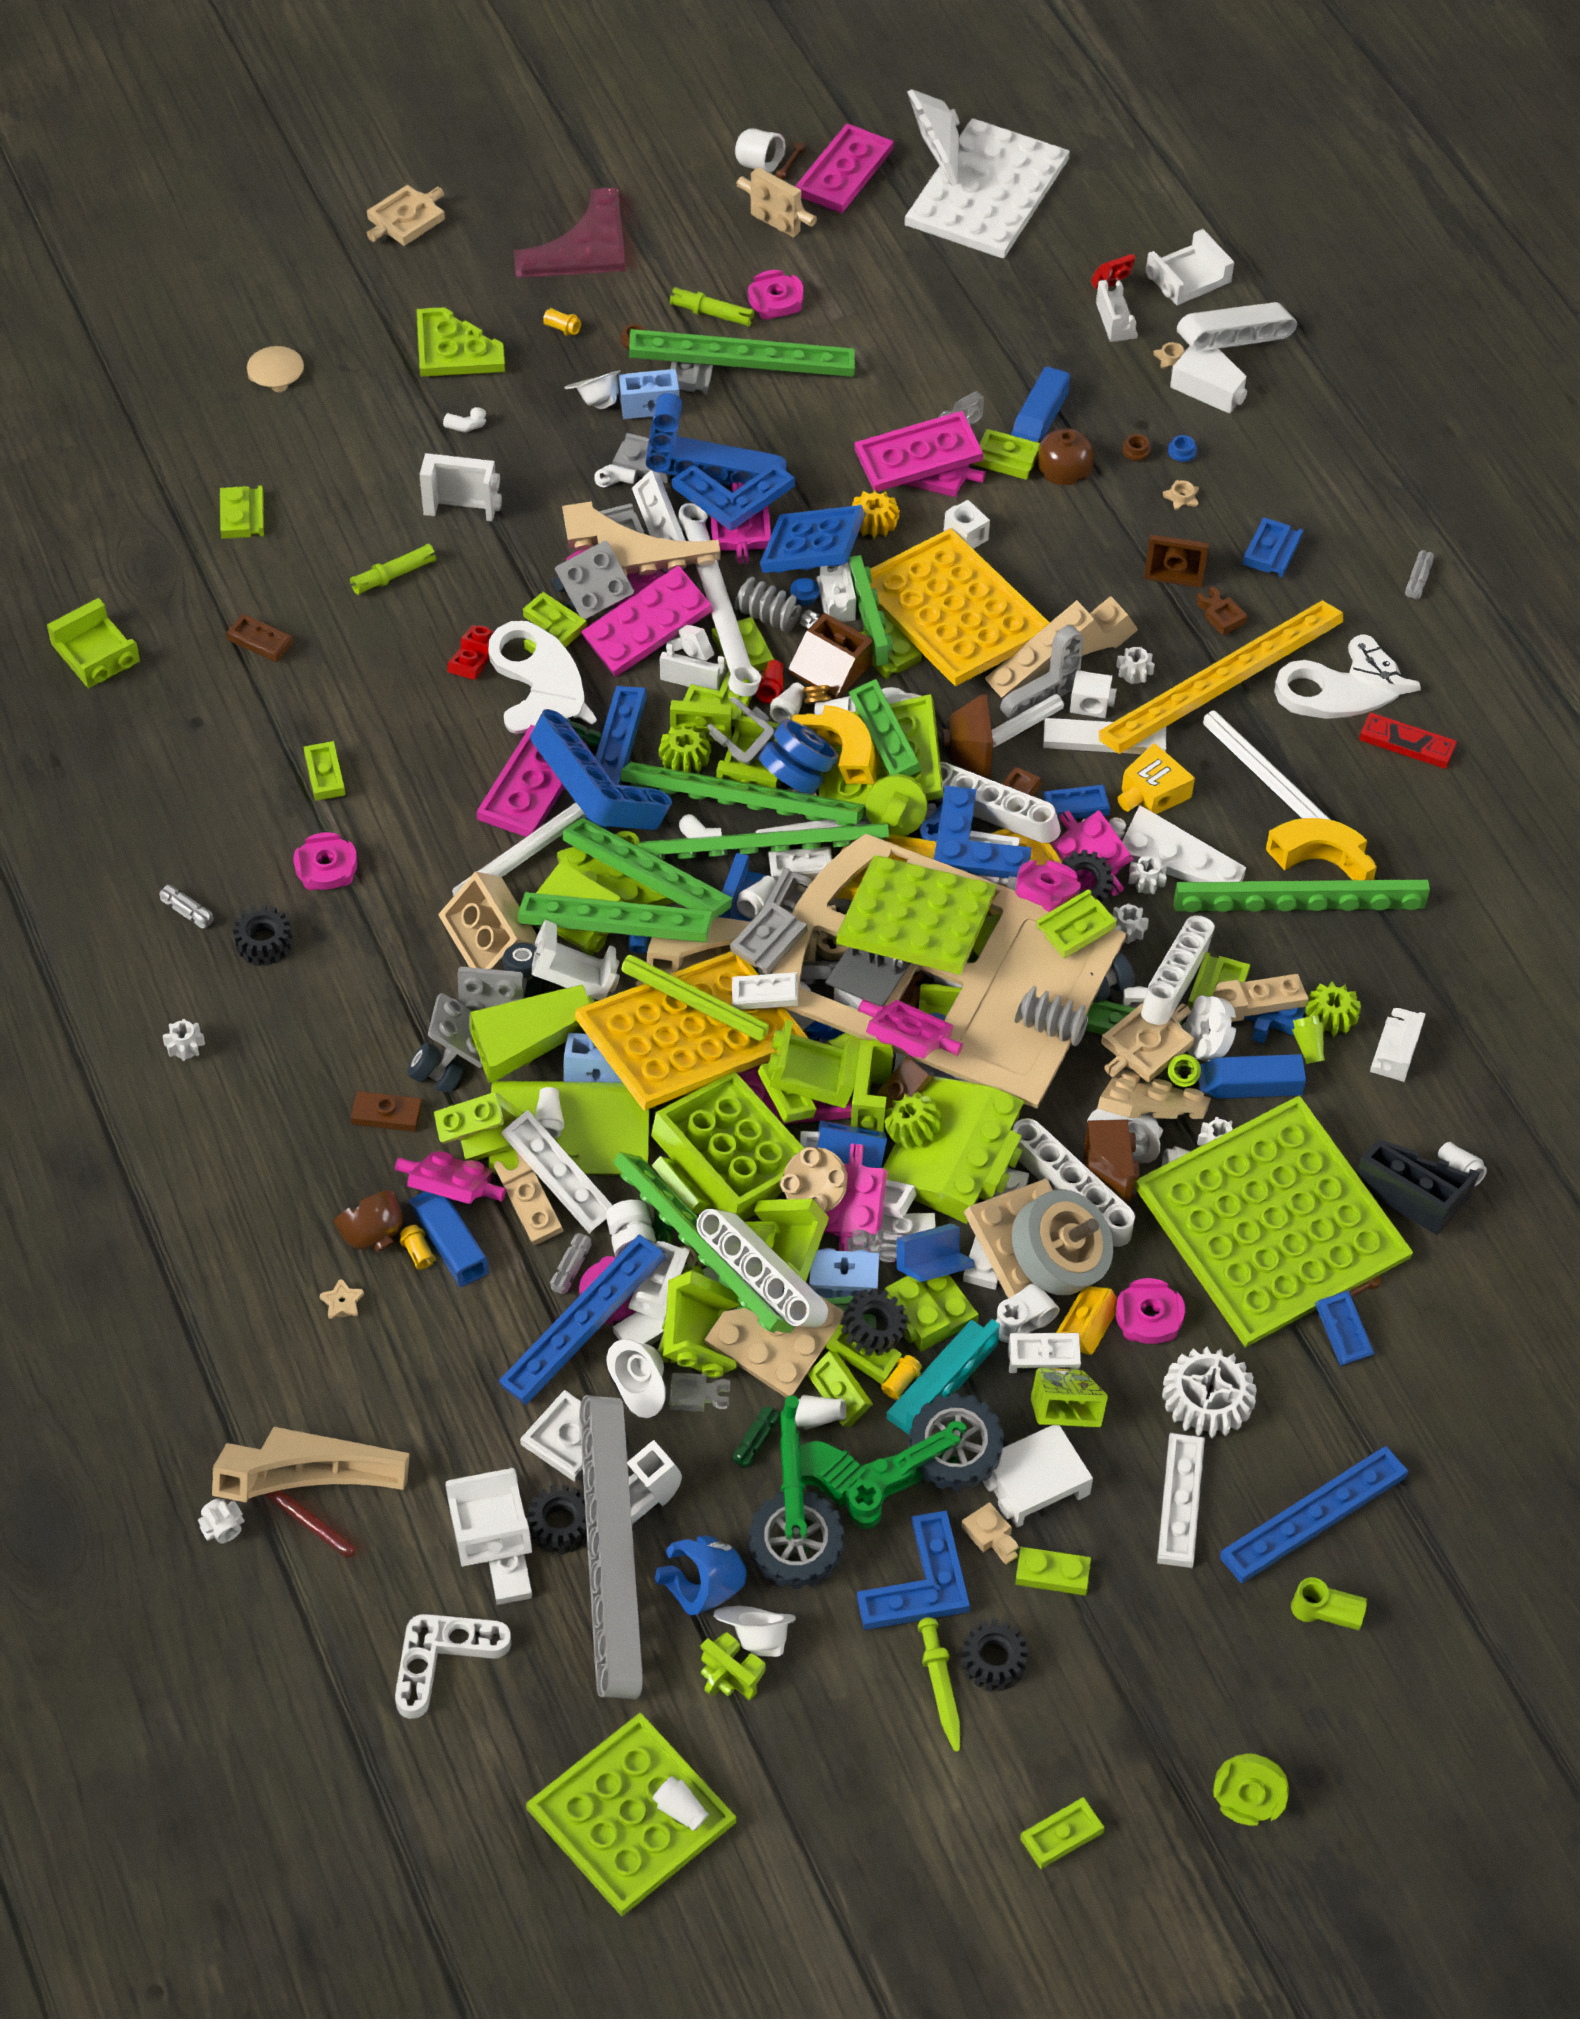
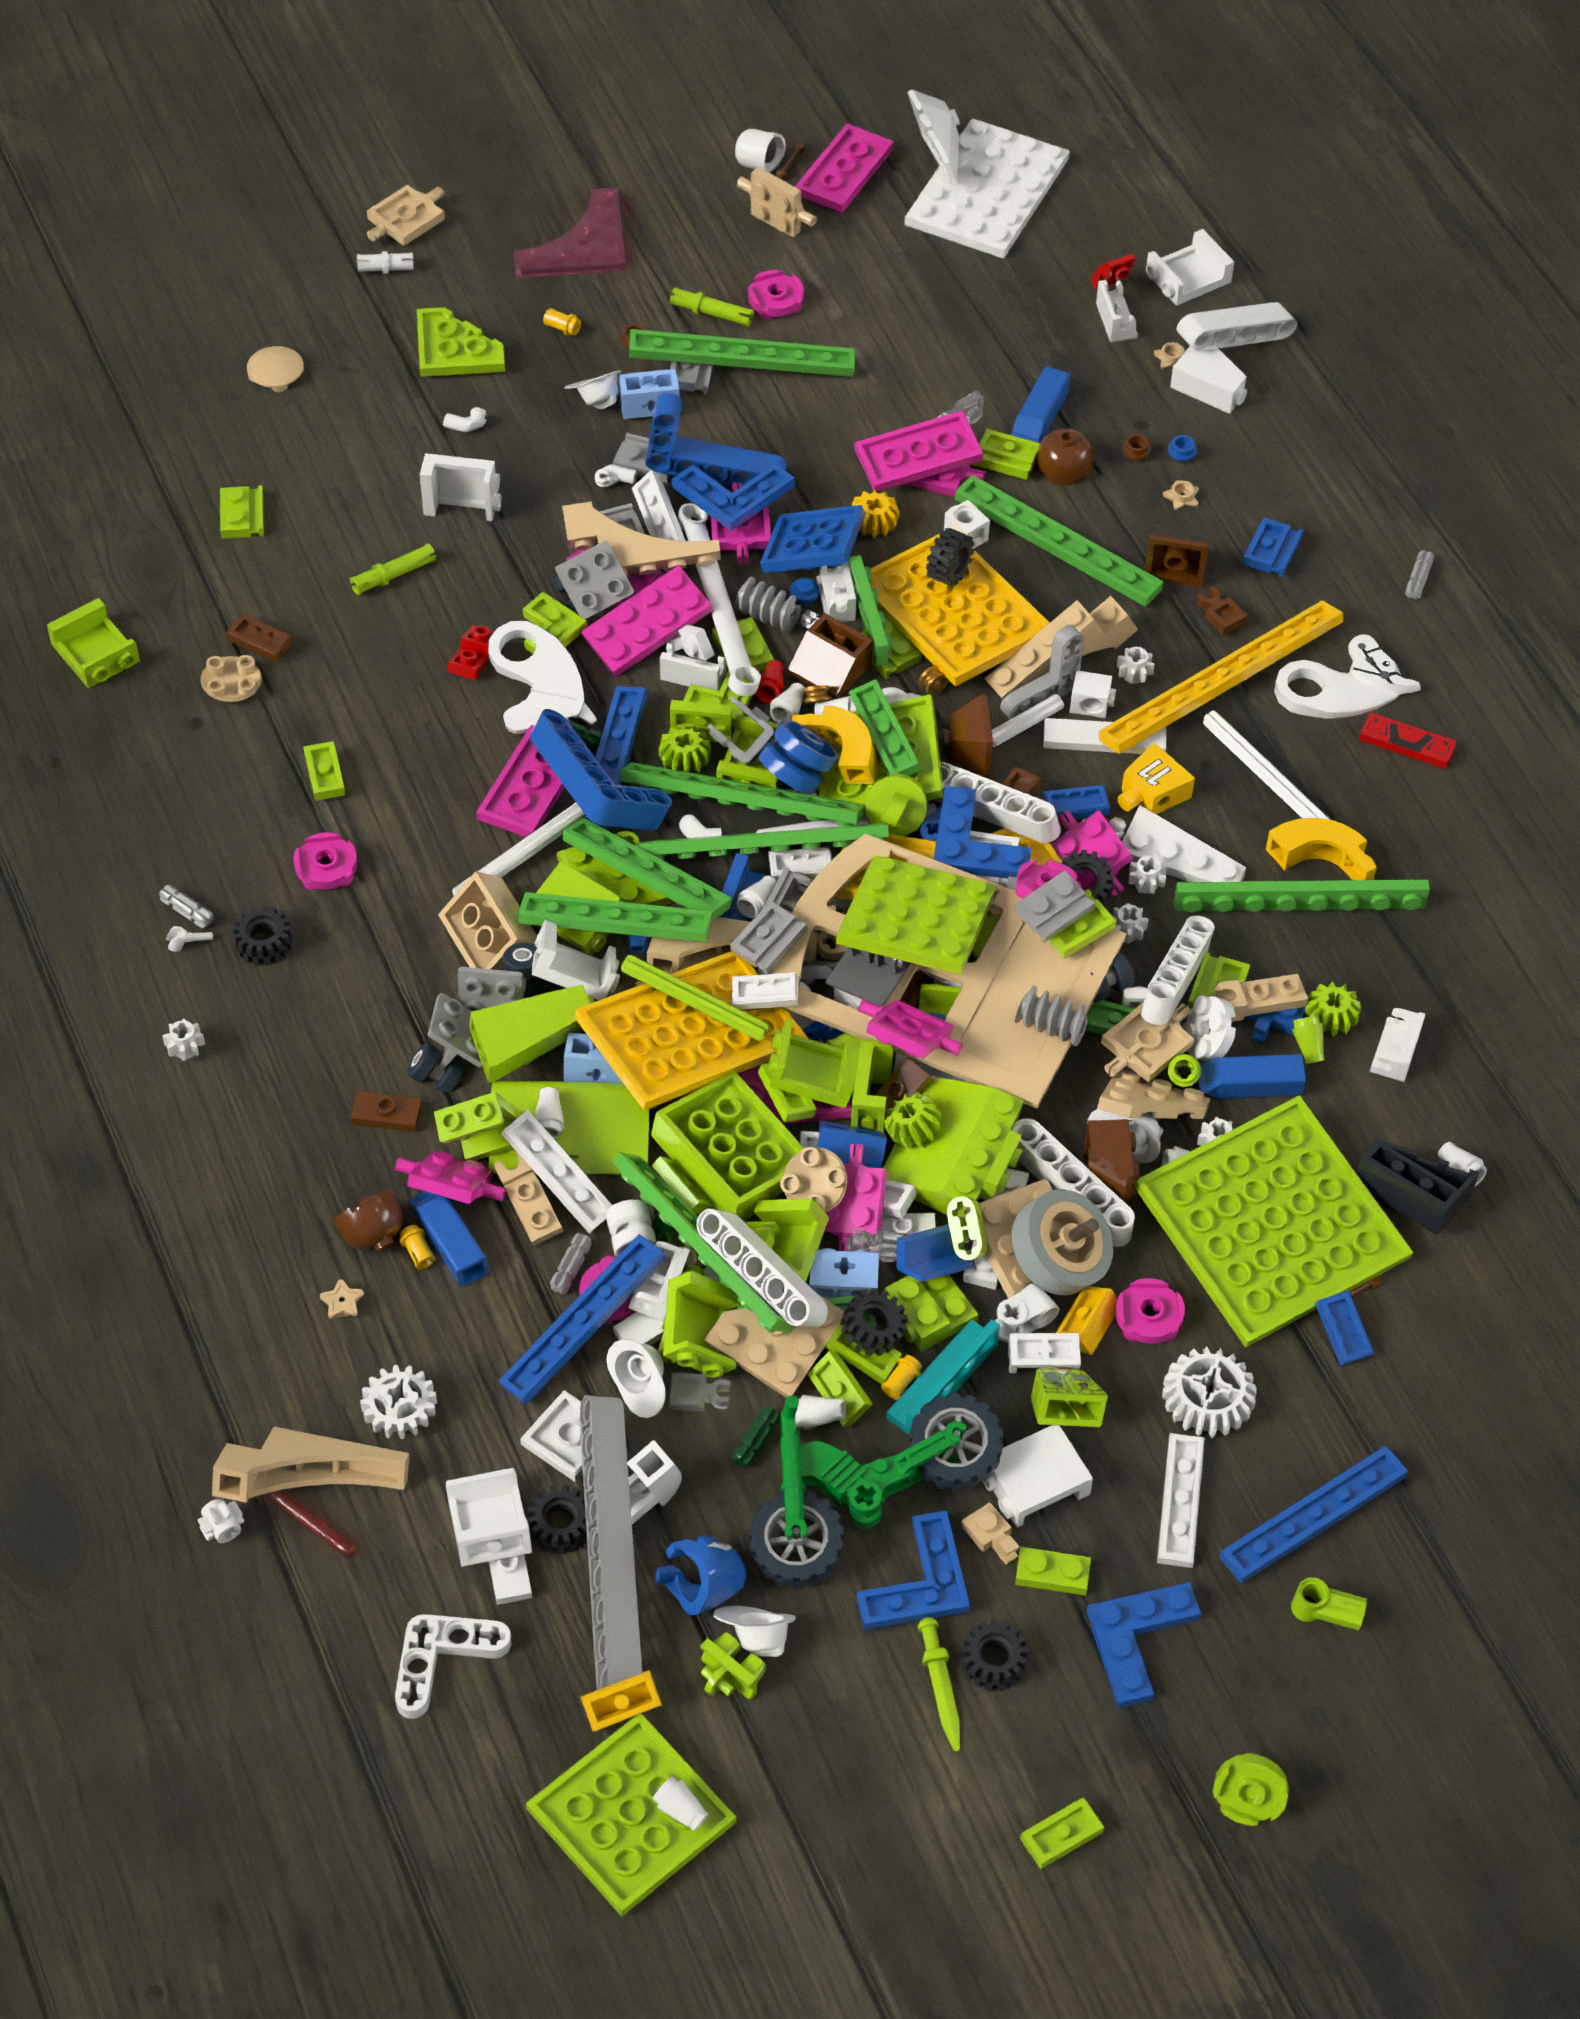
none -> white hand [166,926,213,952]
none -> tan dish [201,655,262,702]
none -> white pin [357,251,413,274]
none -> white gear [360,1365,437,1439]
none -> yellow slope [580,1670,662,1732]
none -> pearl gold bush [919,665,949,696]
none -> black tyre [926,528,975,586]
none -> beam [947,1196,988,1260]
none -> bright green plate [955,475,1163,607]
none -> light grey plate [1014,870,1095,943]
none -> blue plate [1086,1582,1201,1708]

